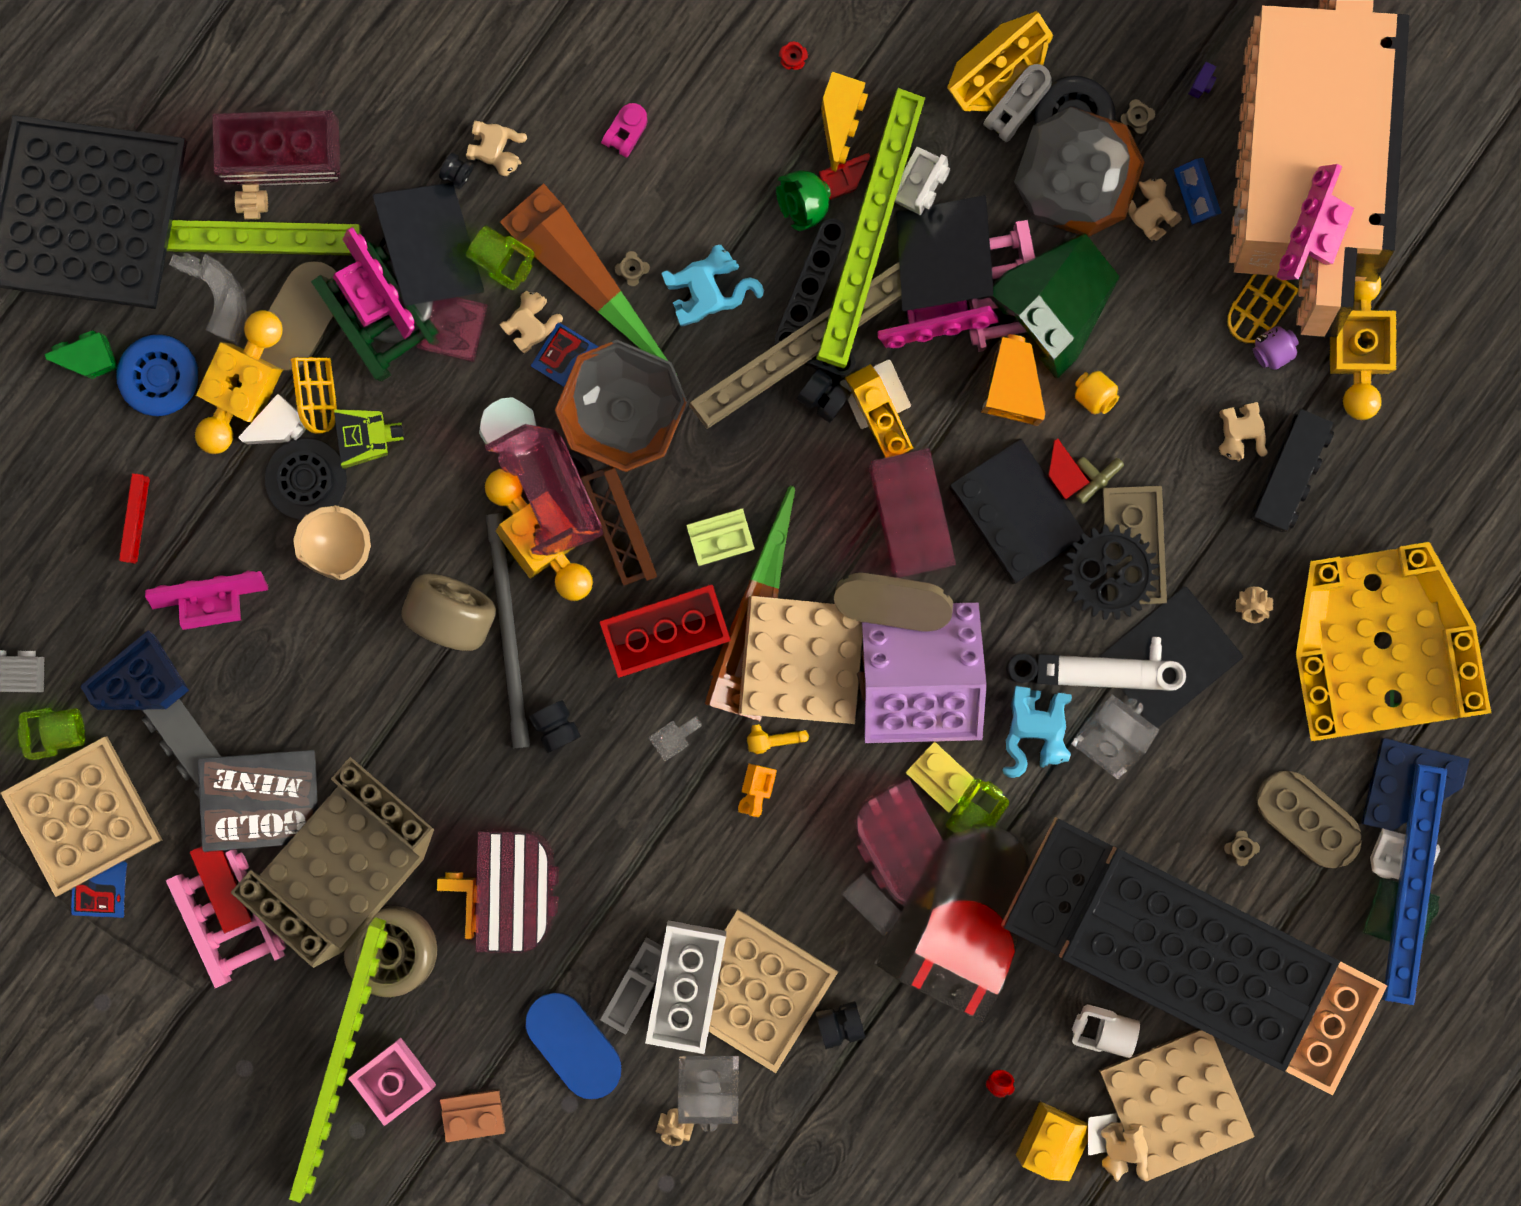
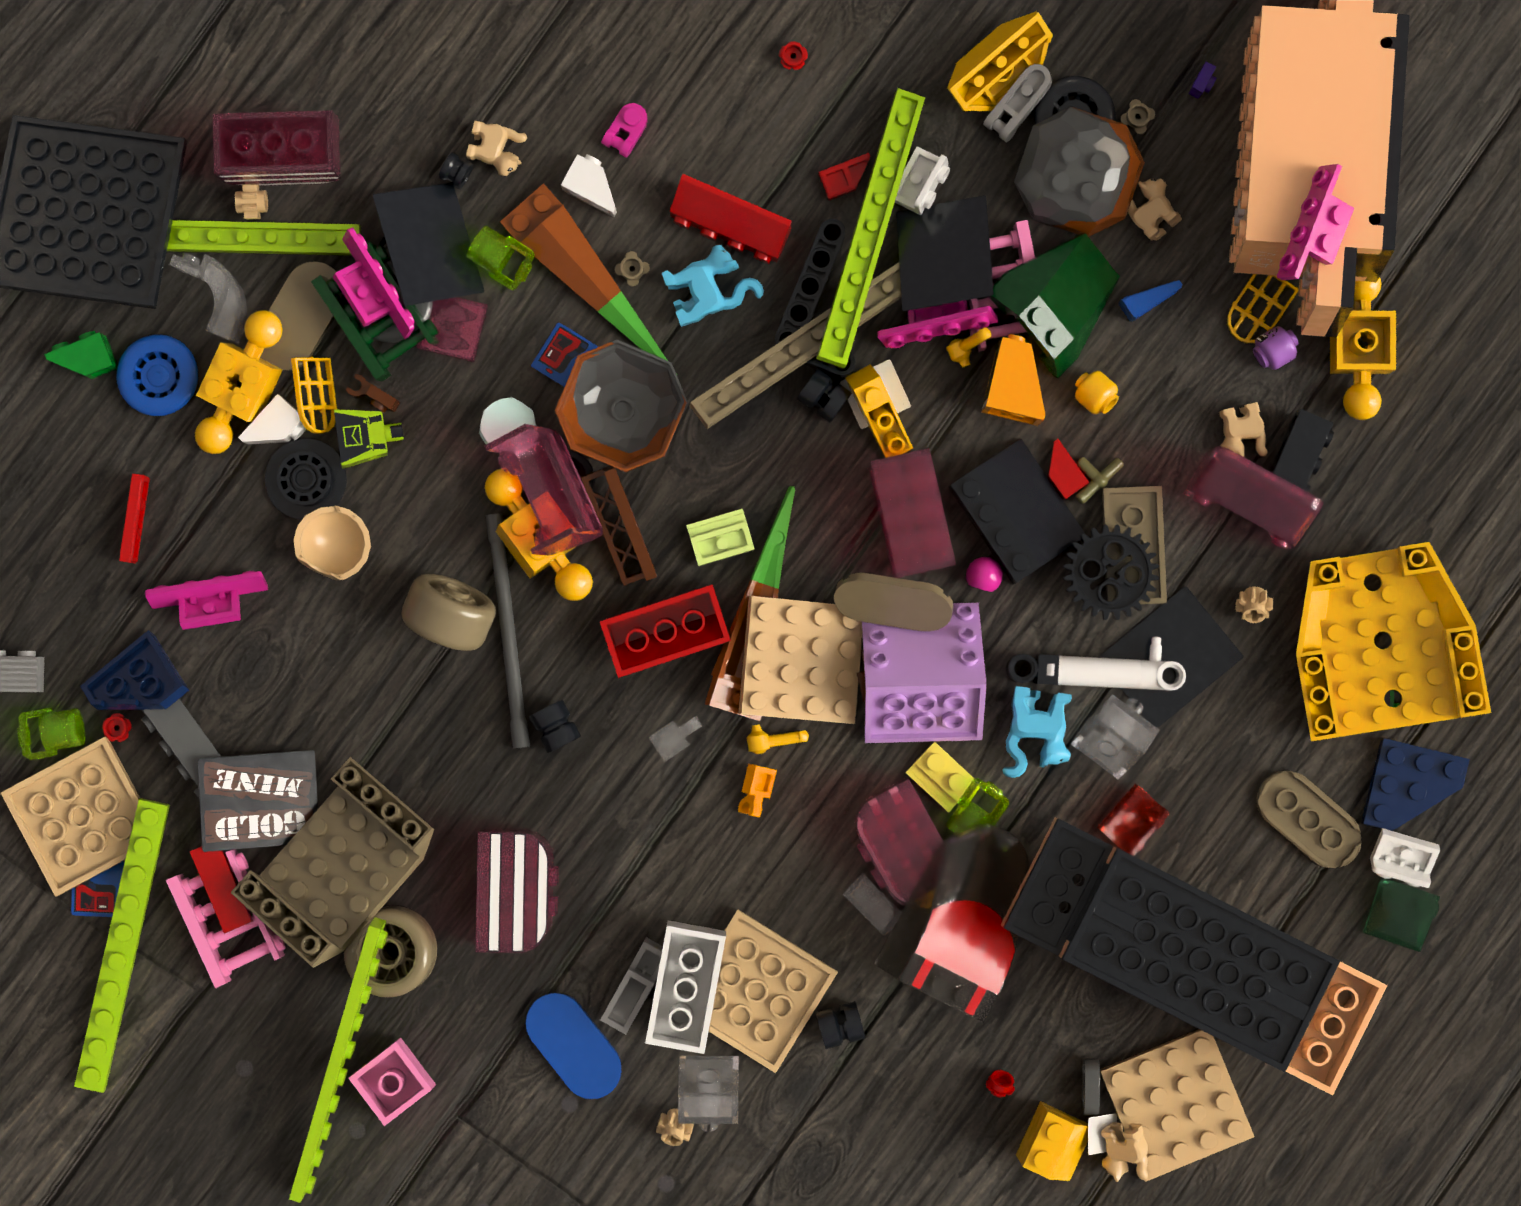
yellow bracket [437,872,481,939] -> none
nougat plate [440,1089,506,1142] -> none
tan animal [499,291,563,354] -> none
green cylinder [776,170,831,232] -> none
yellow slope [821,72,868,172] -> none
white piece [1072,1005,1140,1058] -> none
blue piece [1174,158,1221,224] -> none
dark tan plate [1224,831,1260,866] -> none
blue tile [1382,764,1447,1005] -> none
none -> lime plate [74,798,170,1093]
none -> red plate [102,713,132,742]
none -> reddish brown plate [346,374,401,413]
none -> white slope [561,154,617,217]
none -> red slope [670,174,792,264]
none -> yellow piece [946,327,991,368]
none -> dark pink piece [966,557,1003,592]
none -> dark grey beam [1082,1059,1100,1116]
none -> clear red bracket [1097,783,1170,856]
none -> blue slope [1118,280,1183,322]
none -> clear pink windscreen [1183,446,1324,550]

